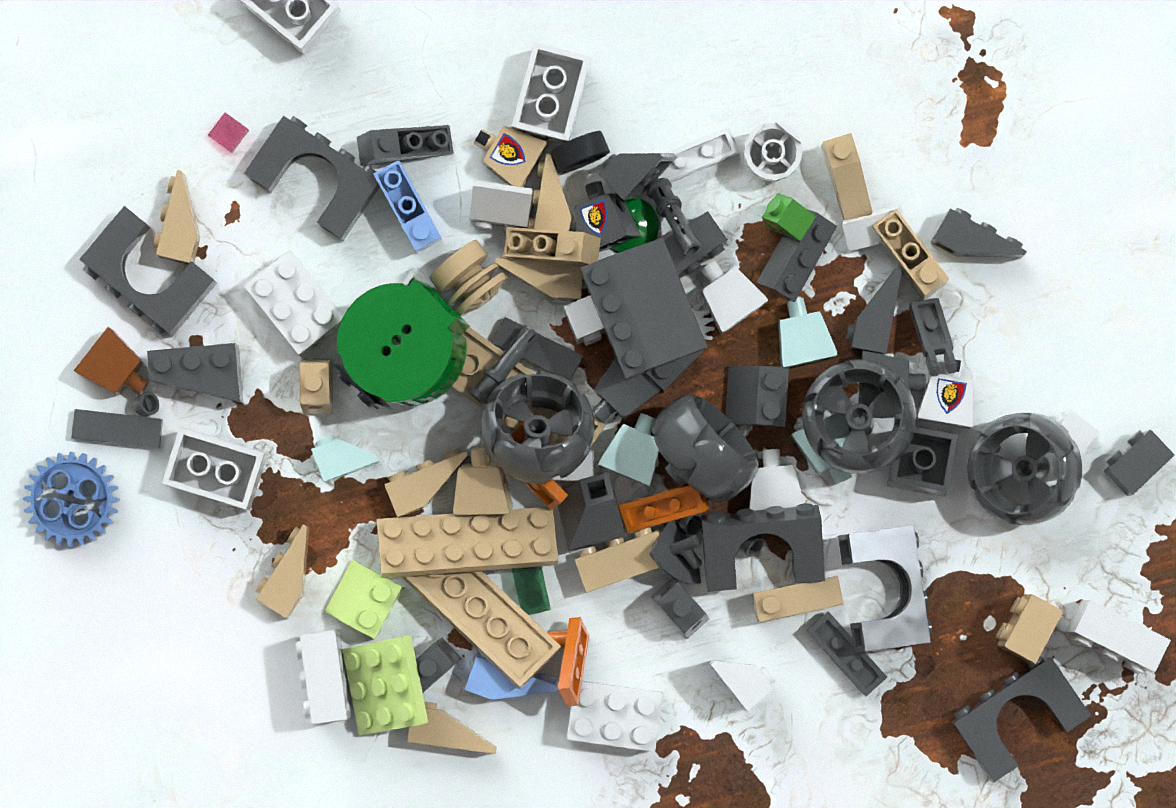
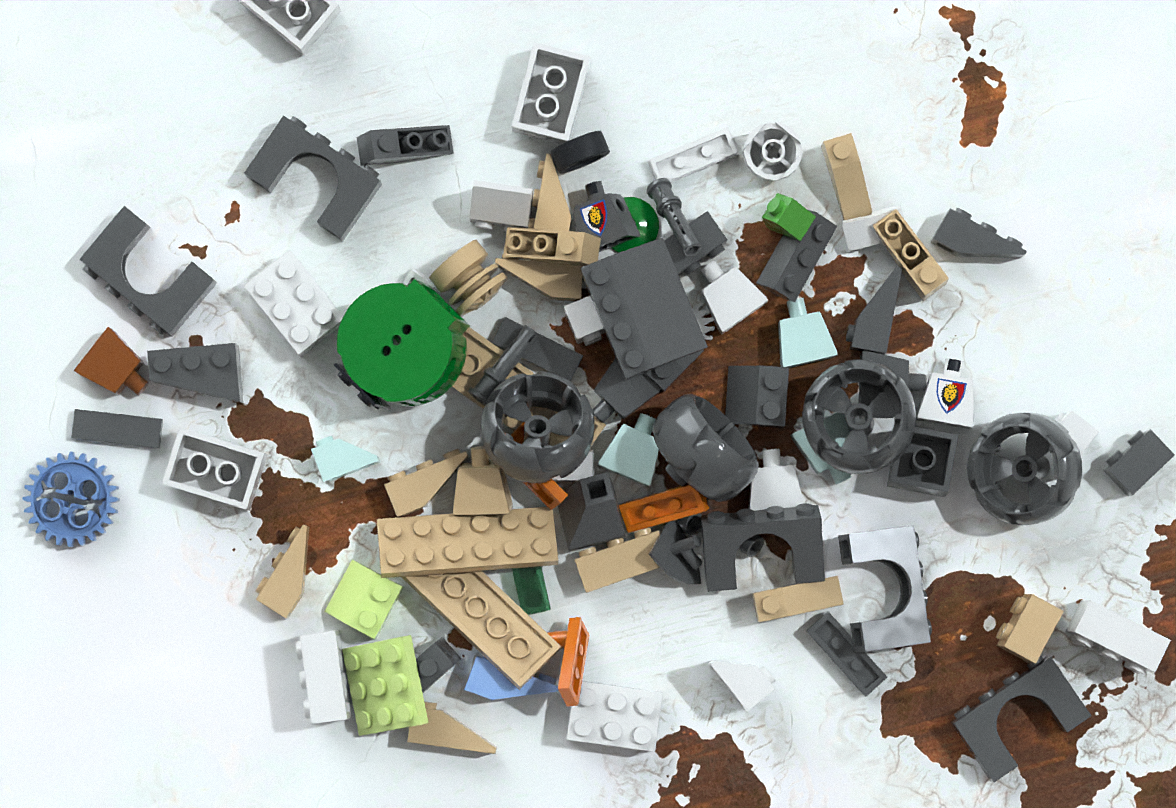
dark grey hinge [133,392,159,417] -> none
tan slope [153,170,200,265] -> none
clear pink tile [208,112,249,153] -> none
tan torso [299,359,333,415] -> none
light blue slope [374,160,442,253] -> none
tan torso [474,126,548,187] -> none
dark grey slope [599,153,678,200] -> none
dark grey torso [651,578,710,638] -> none
dark grey hinge [909,298,957,377] -> none

